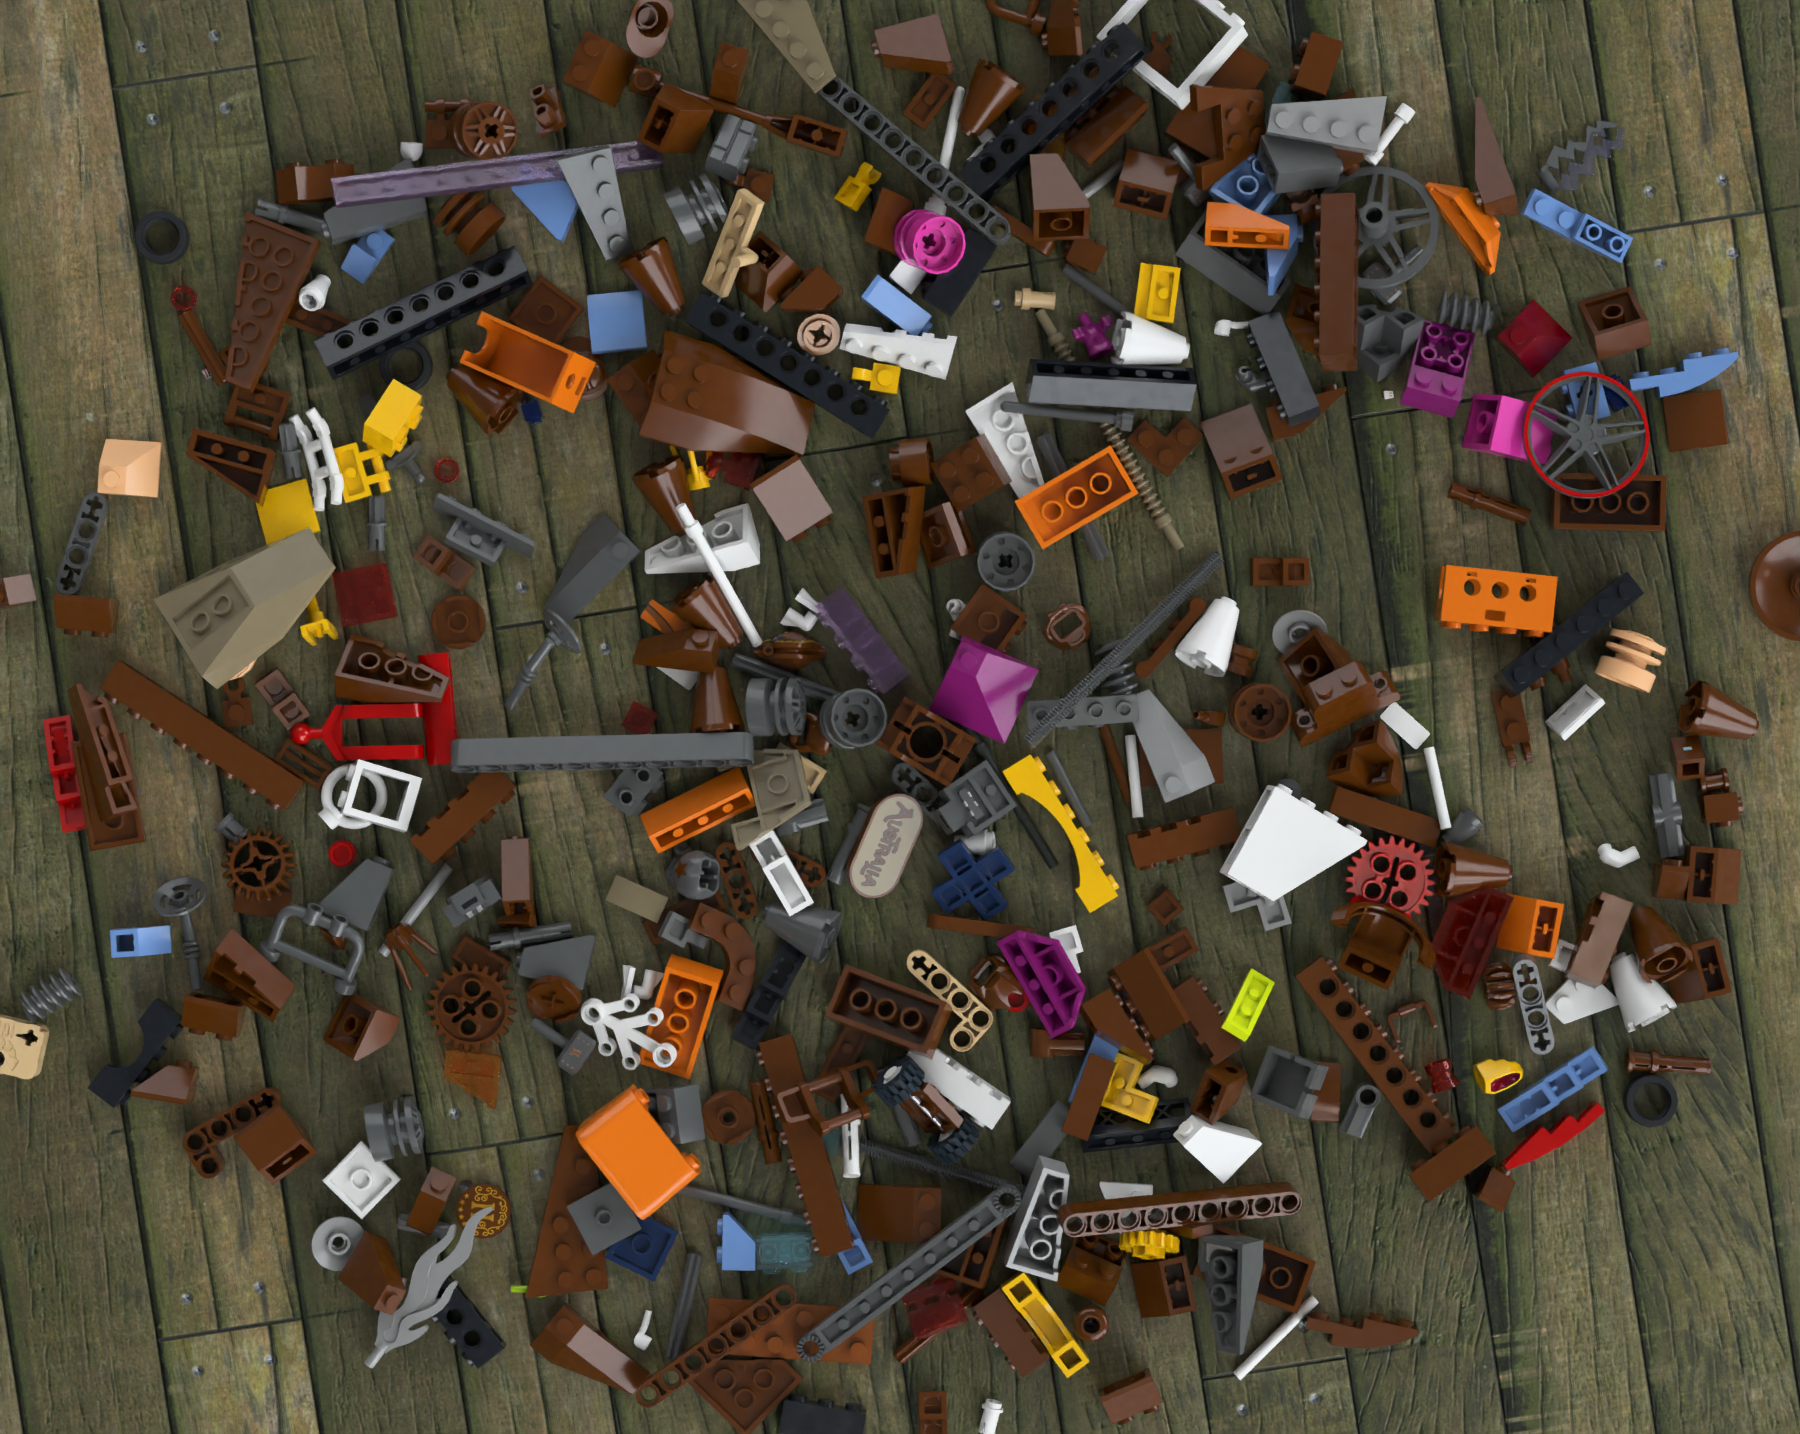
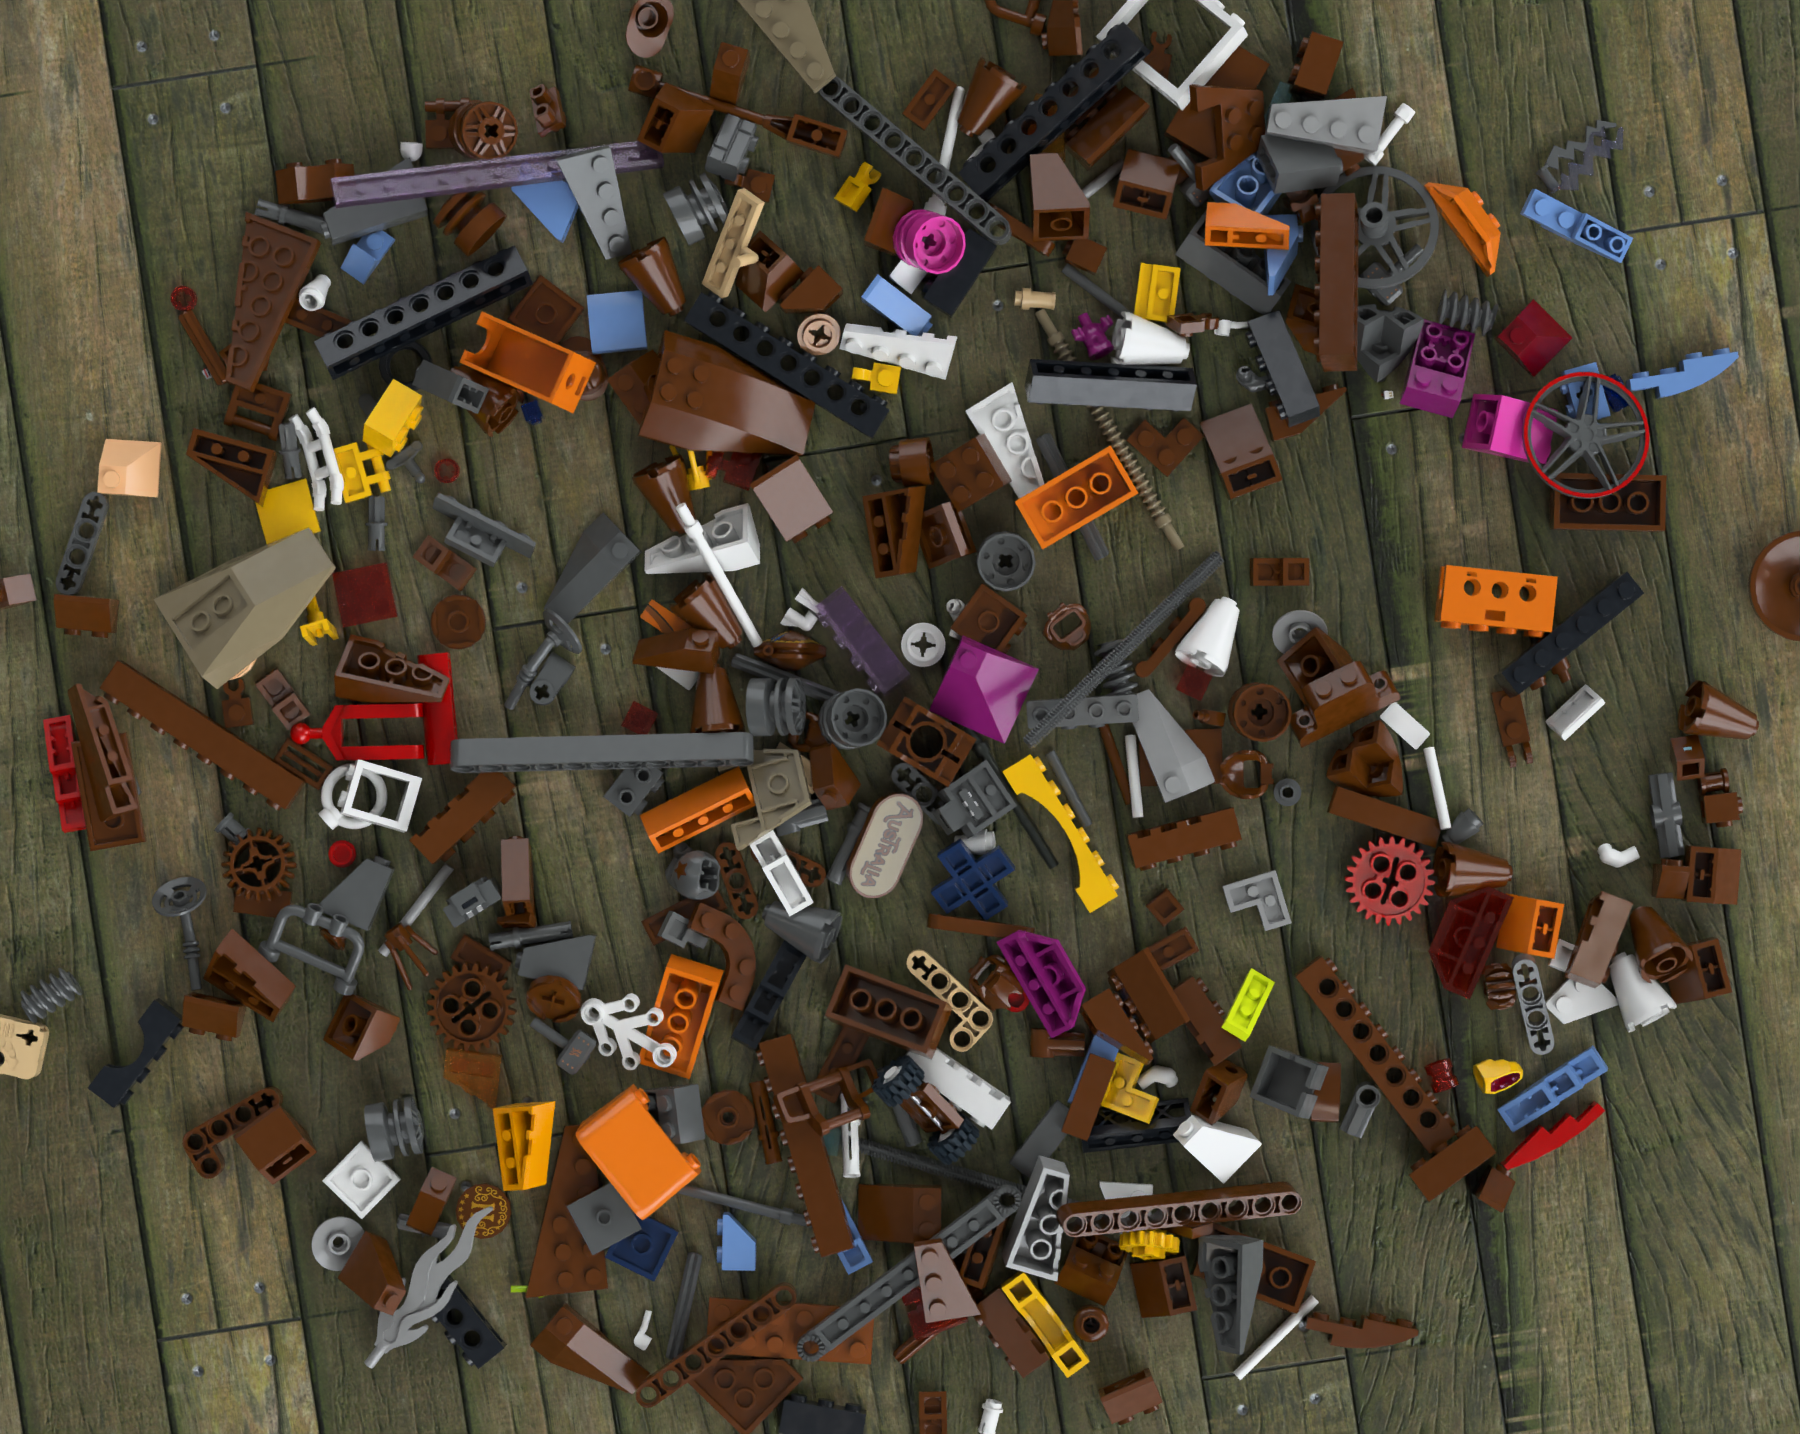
medium blue slope [110,925,172,958] -> none
reddish brown slope [130,1059,200,1105] -> none
black tyre [134,210,190,265] -> none
reddish brown slope [562,30,638,108] -> none
dark tan slope [605,875,668,923] -> none
white piece [621,965,664,1002] -> none
clear light blue brick [756,1231,813,1274] -> none
reddish brown slope [871,13,954,75] -> none
dark grey piece [1000,401,1134,432] -> none
white plate [1049,925,1084,973] -> none
white slope [1220,783,1368,901] -> none
reddish brown wheel [1227,644,1258,678] -> none
reddish brown piece [1330,902,1436,990] -> none
reddish brown piece [1386,1000,1438,1044] -> none
reddish brown pin [1447,481,1531,526] -> none
reddish brown wedge [1472,96,1519,216] -> none
reddish brown slope [1578,286,1651,361] -> none
light nougat wheel [1594,628,1666,693] -> none
black tyre [1623,1074,1678,1128] -> none
reddish brown pin [1624,1048,1711,1076] -> none
reddish brown slope [1663,389,1729,452] -> none
none -> dark grey slope [412,359,489,414]
none -> light orange wedge [493,1101,555,1191]
none -> dark grey piece [530,652,576,705]
none -> reddish brown slope [809,742,861,810]
none -> white gear [901,623,945,667]
none -> wing [913,1238,981,1323]
none -> reddish brown plate [1166,313,1219,337]
none -> clear red plate [1176,664,1213,701]
none -> reddish brown helmet [1220,750,1274,799]

